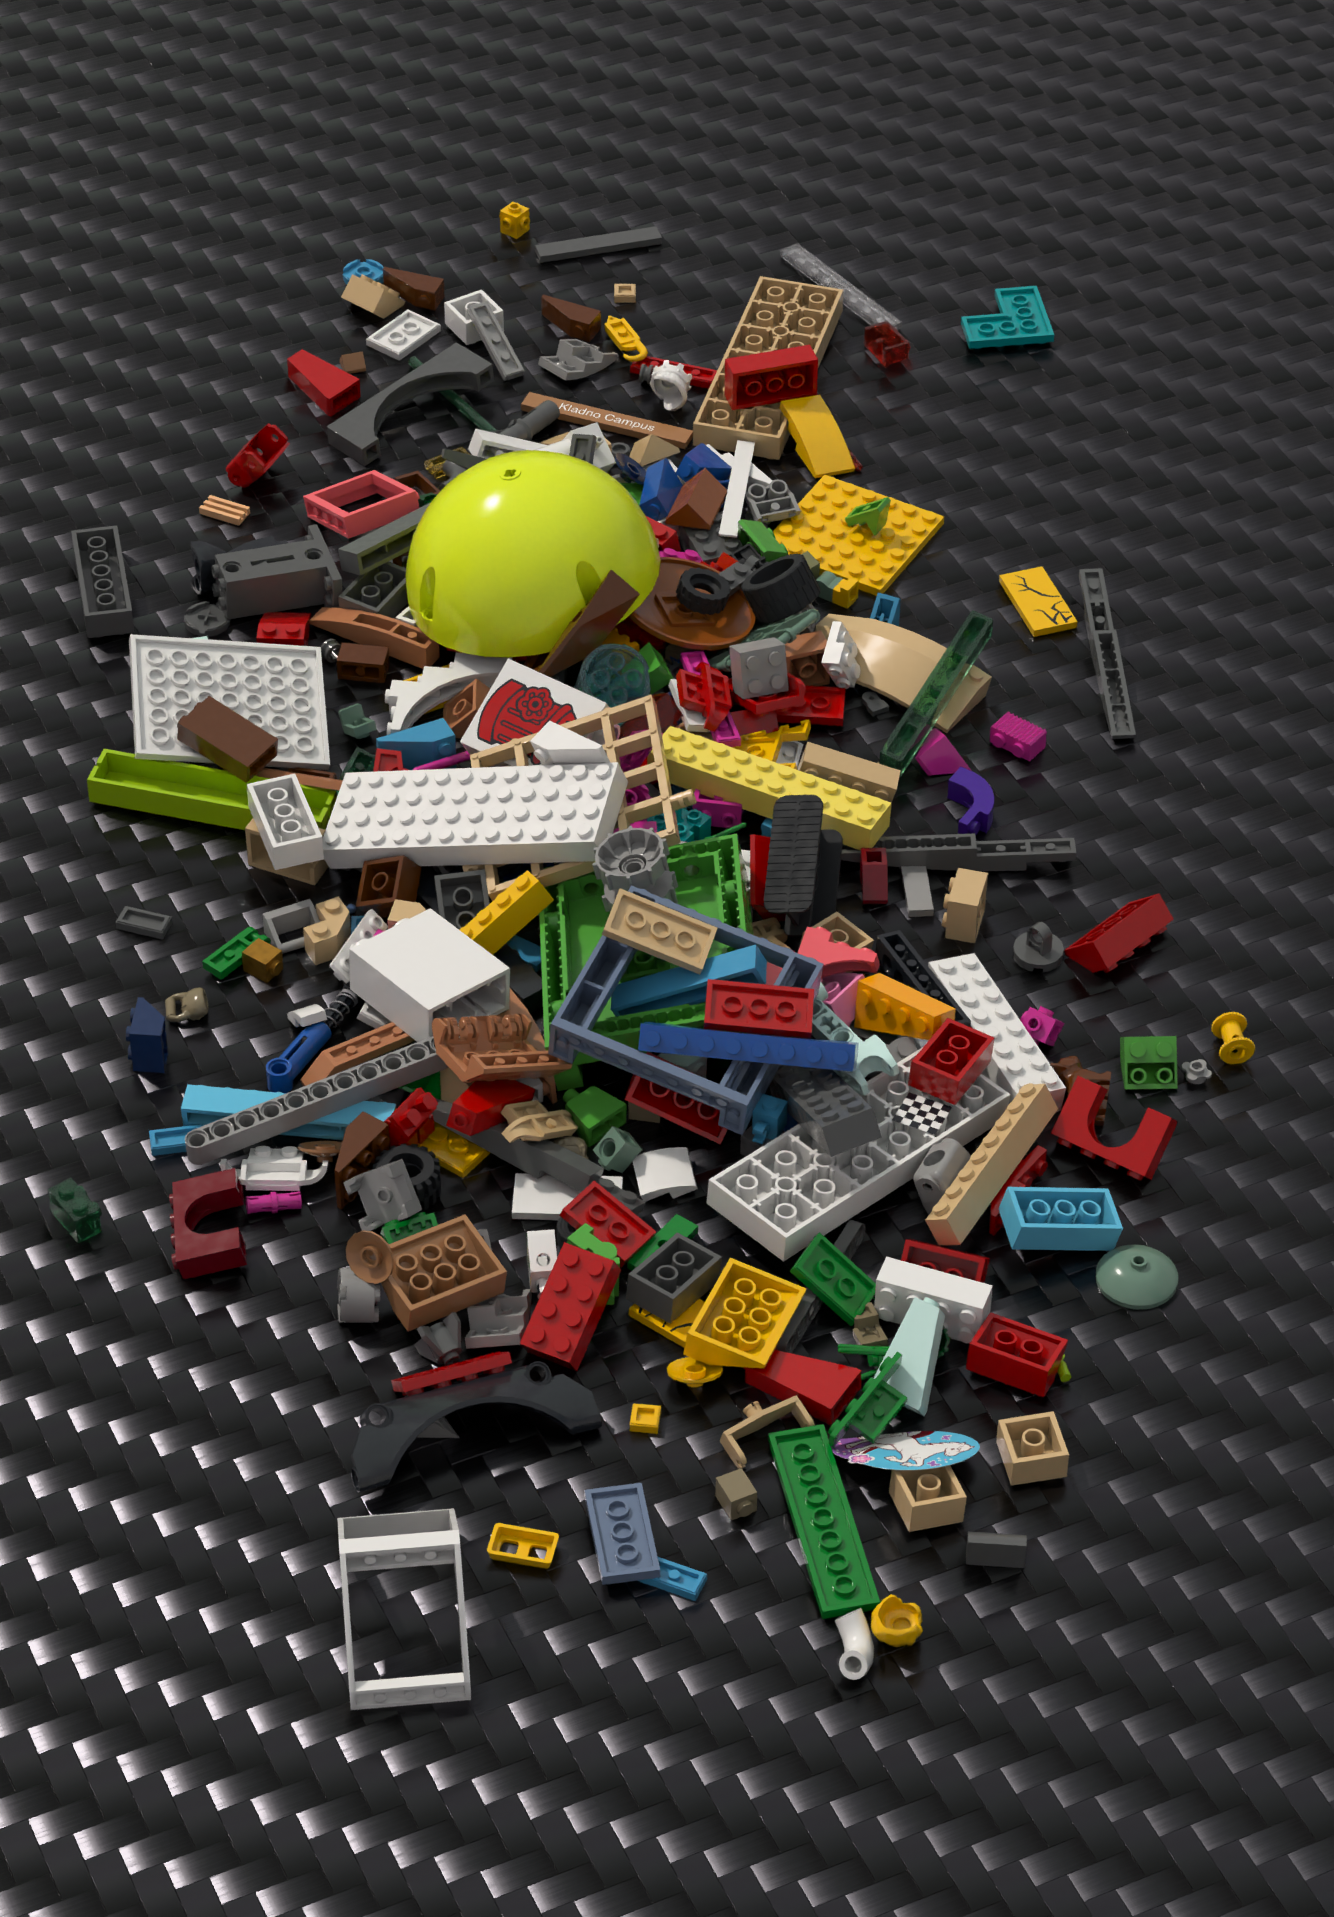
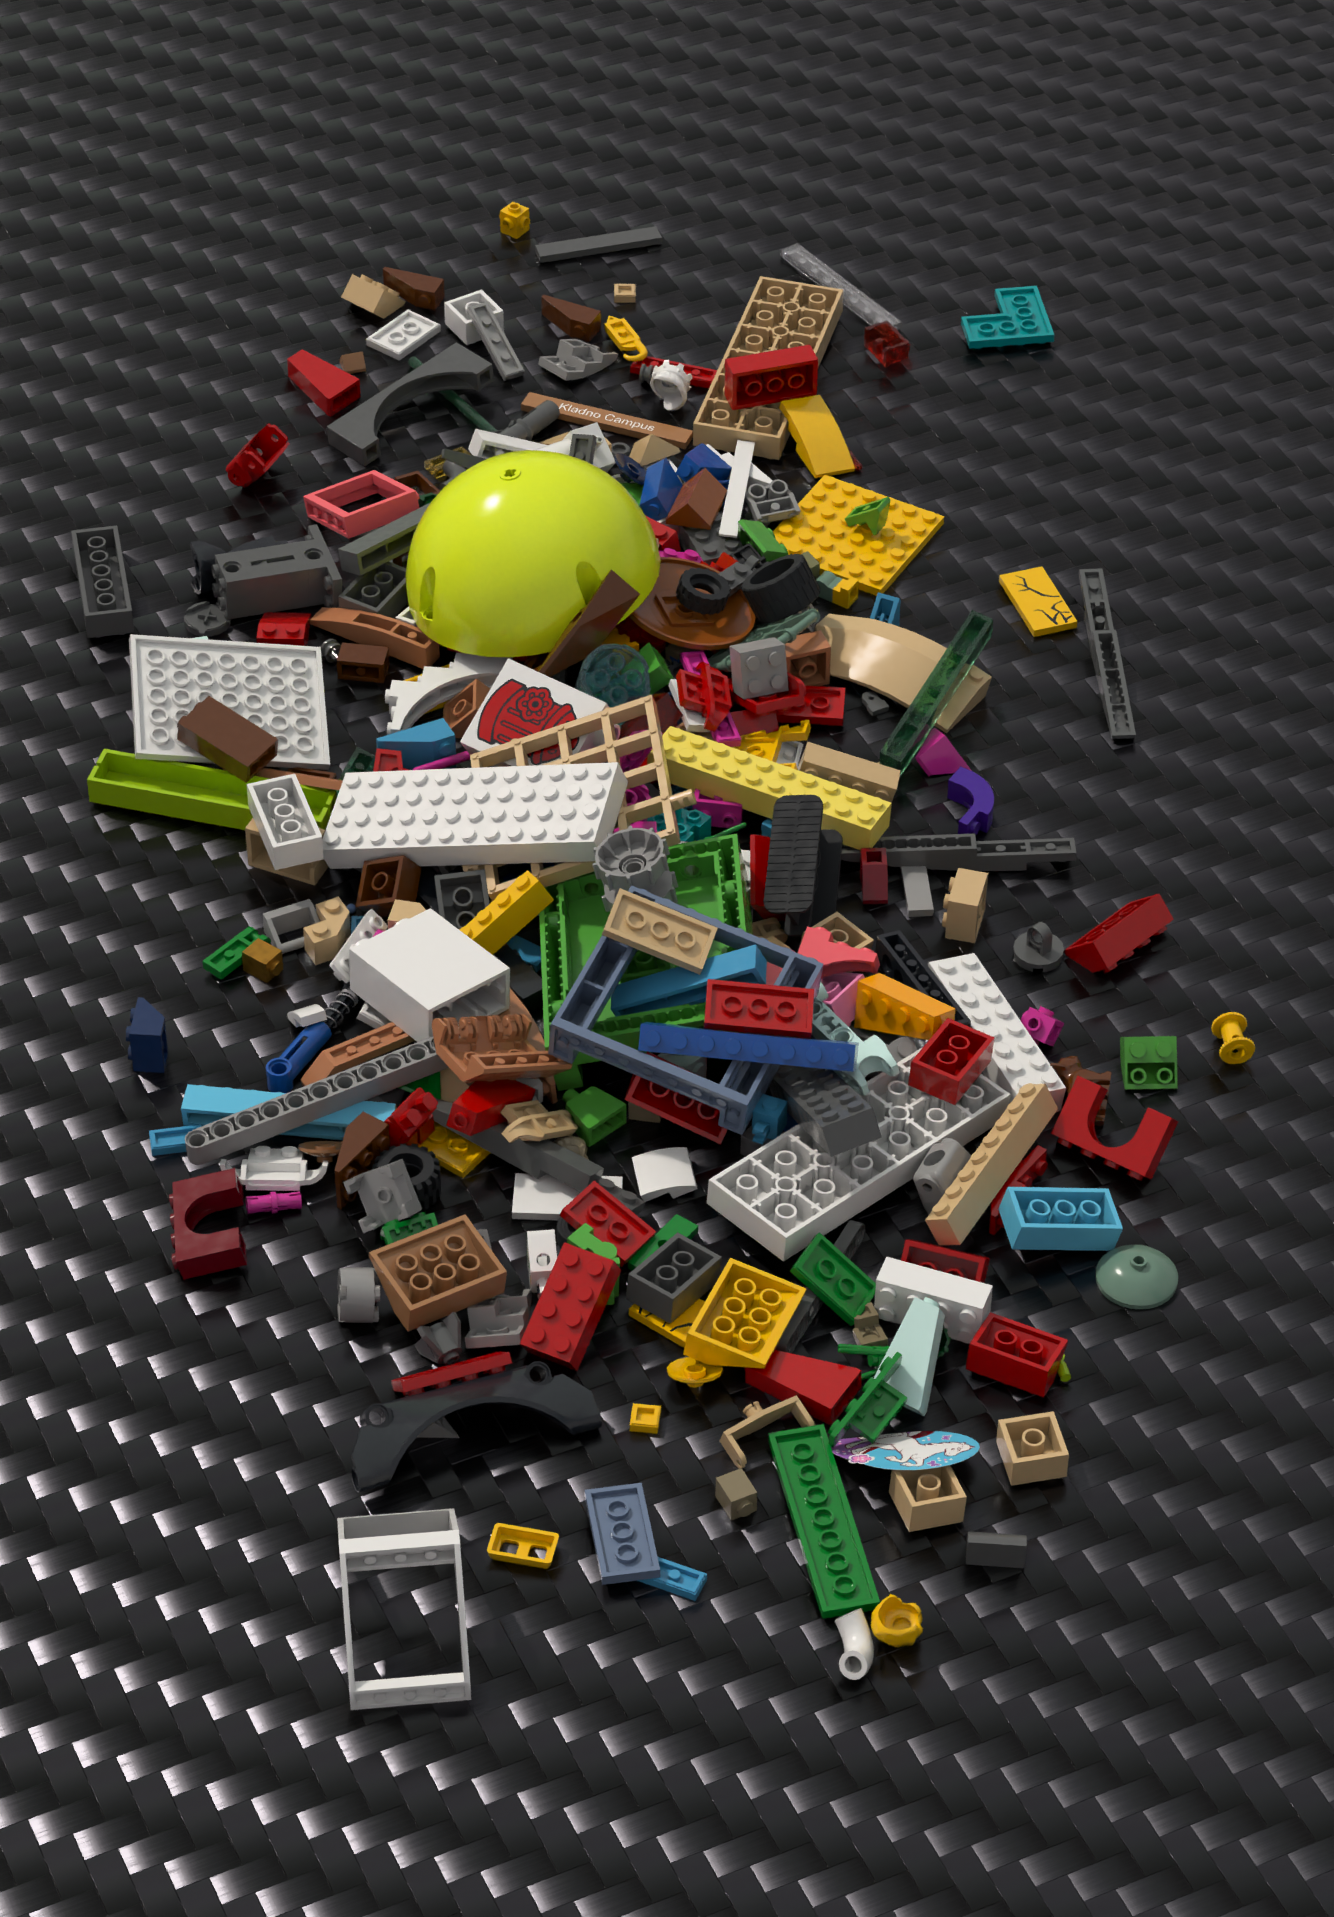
clear green brick [48,1178,102,1243] -> none
dark grey tile [115,906,173,939] -> none
dark tan piece [165,987,209,1022] -> none
light nougat tile [199,495,250,526] -> none
sand green bracket [338,703,377,739] -> none
dark azure tile [343,259,384,284] -> none
medium nougat dish [346,1230,395,1284] -> none
white slope [530,721,610,765] -> none
sand green brick [593,1126,642,1173] -> none
white plate [821,621,861,689] -> none
sticker [892,1092,952,1135] -> none
dark pink brick [989,712,1047,762] -> none
light grey plate [1182,1059,1212,1084] -> none

